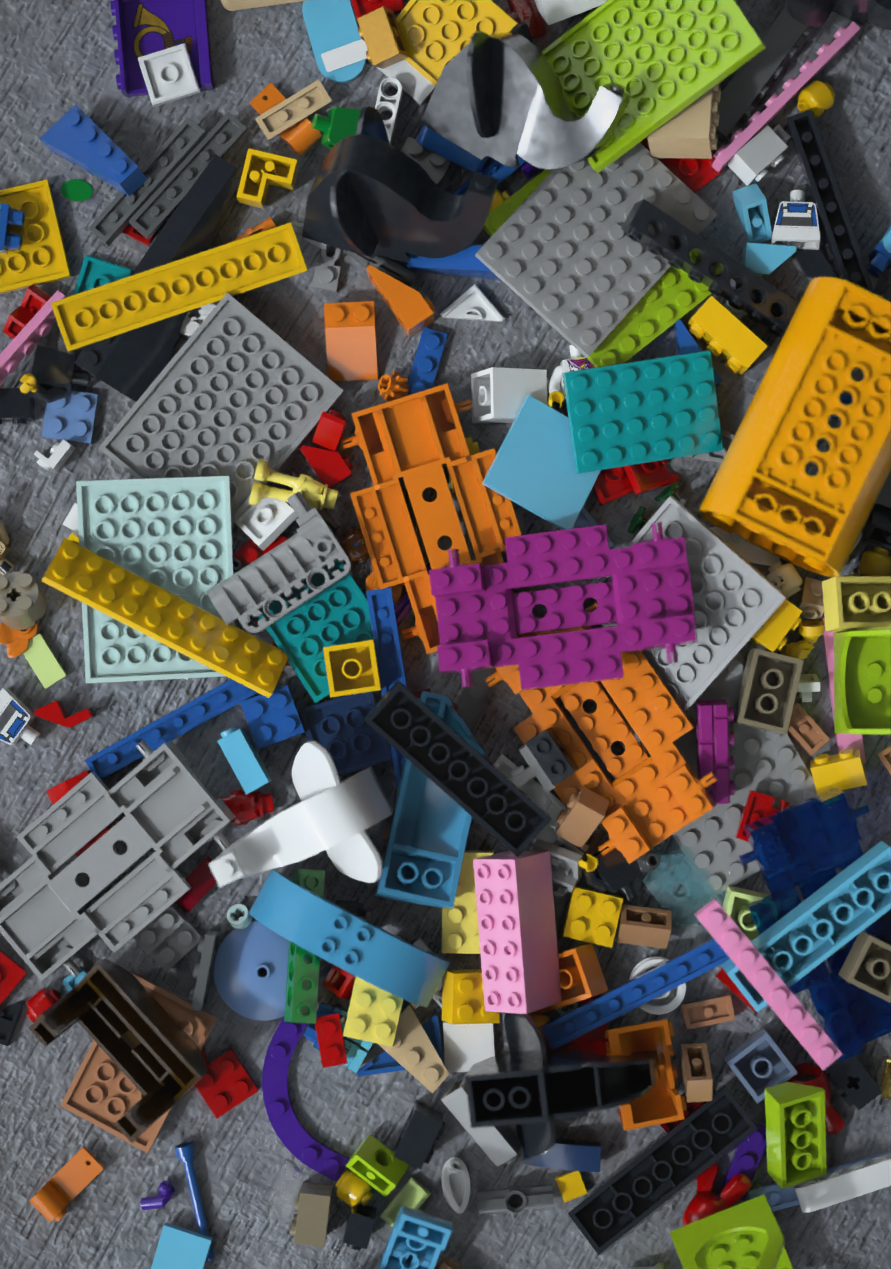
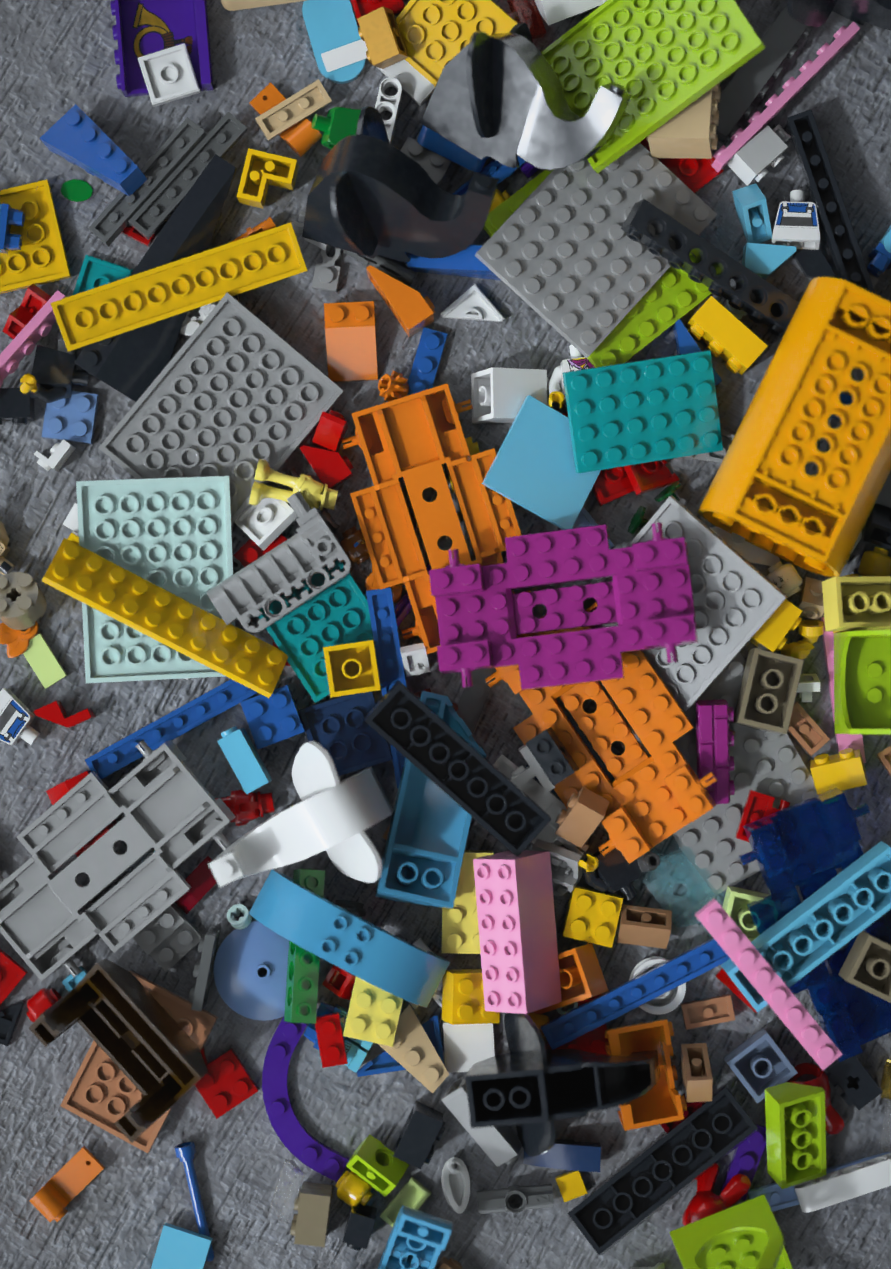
dark purple arm [140,1181,175,1210] -> none
yellow head [797,80,835,118] -> none
none -> white bracket [400,643,431,677]

